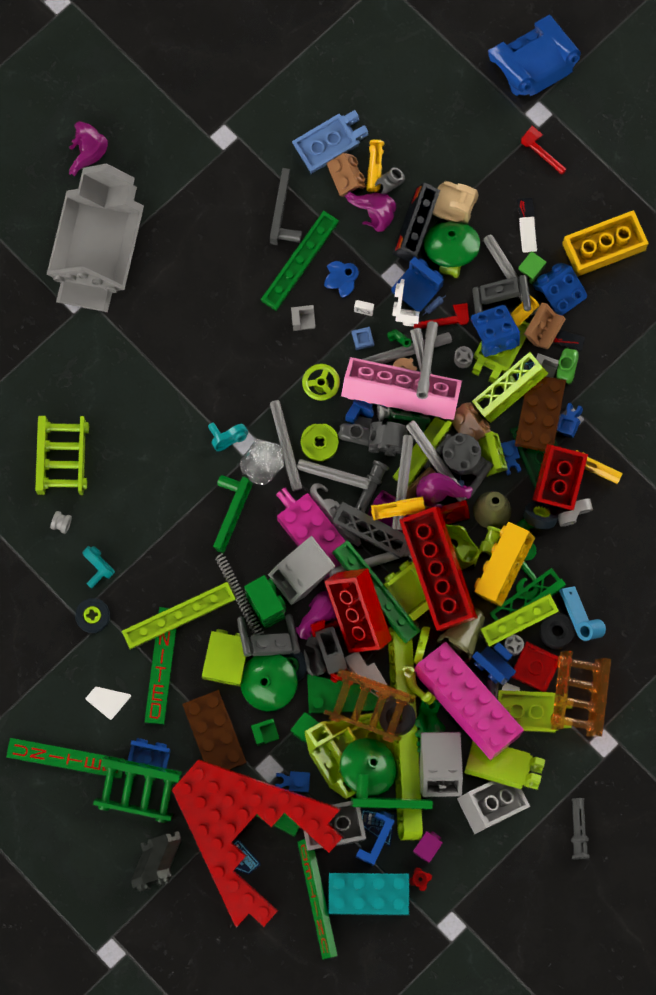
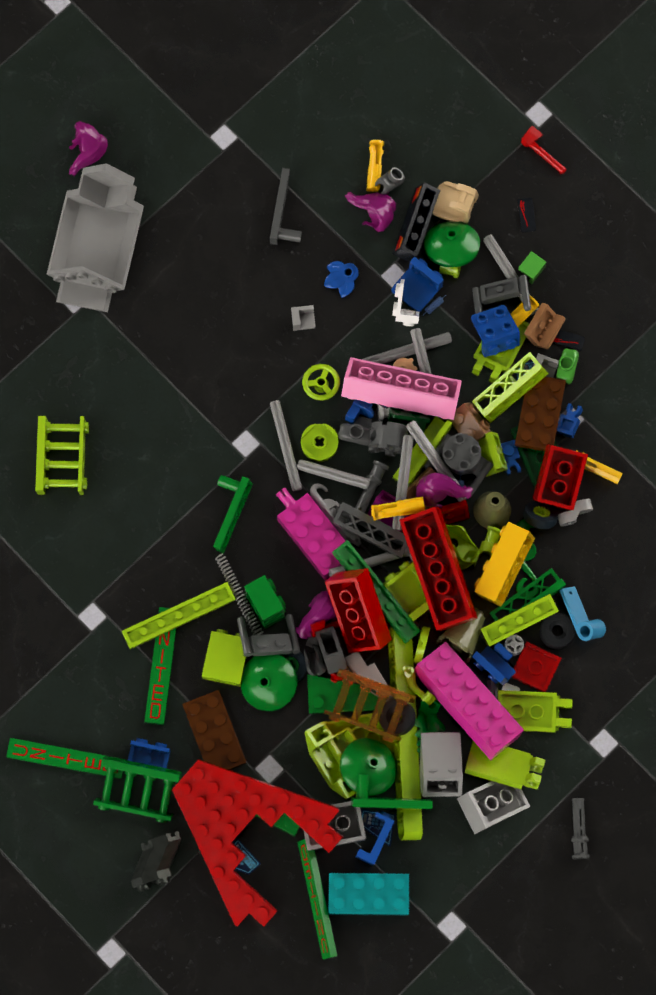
light grey wheel [50,511,72,534] -> none
black bush [75,598,110,633] -> none
teal piece [82,546,115,588] -> none
white sticker [86,687,131,720] -> none
teal piece [208,423,248,451] -> none
clear brick [240,440,284,485] -> none
green panel [251,719,279,746] -> none
green tile [261,211,339,311] -> none
light grey slope [268,536,335,605] -> none
blue plate [276,771,310,793] -> none
green panel [290,712,319,744] -> none
medium blue tile [292,110,369,174] -> none
medium nougat bracket [326,153,366,197] -> none
medium blue tile [352,327,374,350] -> none
white tile [354,300,374,316] -> none
green arm [387,329,411,348] -> none
red plate [409,868,432,891] -> none
red piece [413,303,469,329] -> none
magenta brick [413,831,443,864] -> none
light grey piece [416,321,438,399] -> none
light grey wheel [454,346,473,368] -> none
blue piece [488,14,581,97] -> none
white sticker [519,217,537,252] -> none
blue bracket [532,263,587,315] -> none
clear orange fence [550,651,611,738] -> none
yellow brick [562,210,649,277] -> none

